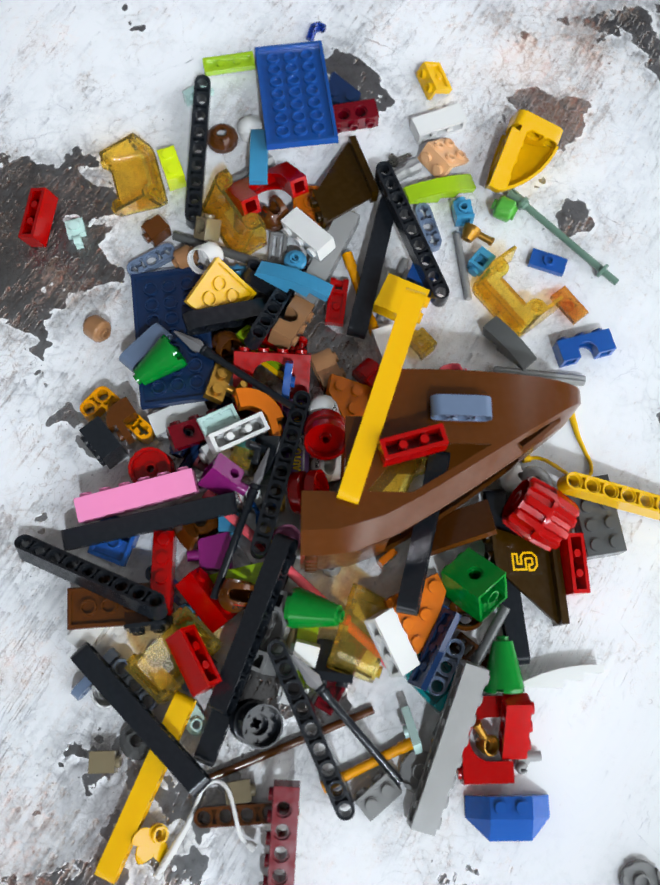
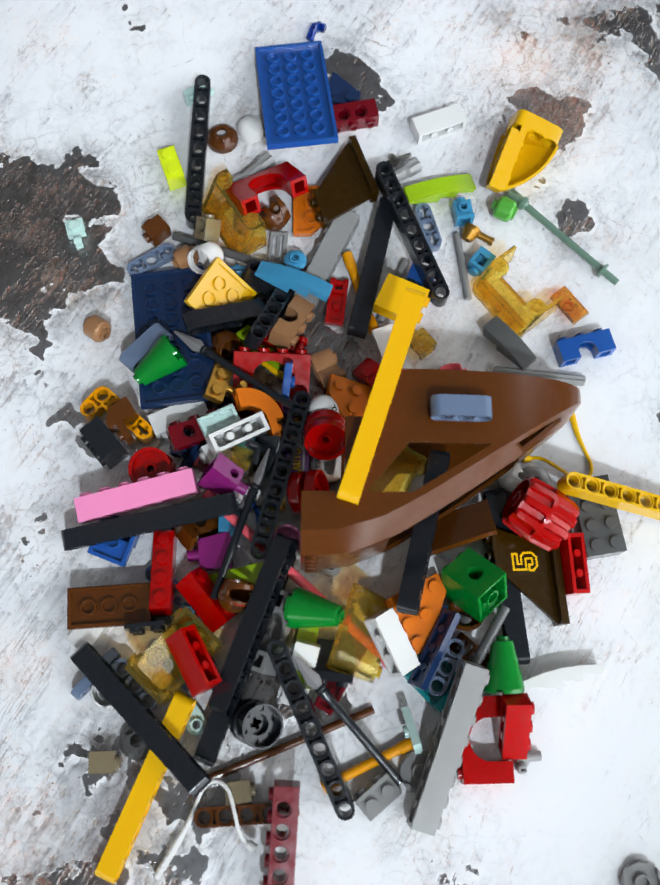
black beam [14,534,168,620] -> none
red brick [18,187,58,247] -> none
clear yellow windscreen [99,133,168,217] -> none
yellow plate [131,822,169,865] -> none
lime plate [202,51,256,76] -> none
dark azure slope [249,129,269,185] -> none
white brick [280,207,336,261] -> none
red brick [377,423,449,467] -> none
orange tile [377,548,398,569] -> none
yellow bracket [416,61,452,100] -> none
light nougat bracket [418,138,469,178] -> none
blue wedge [464,794,550,842] -> none
pearl gold bar [472,719,500,757] -> none
blue plate [528,248,568,277] -> none

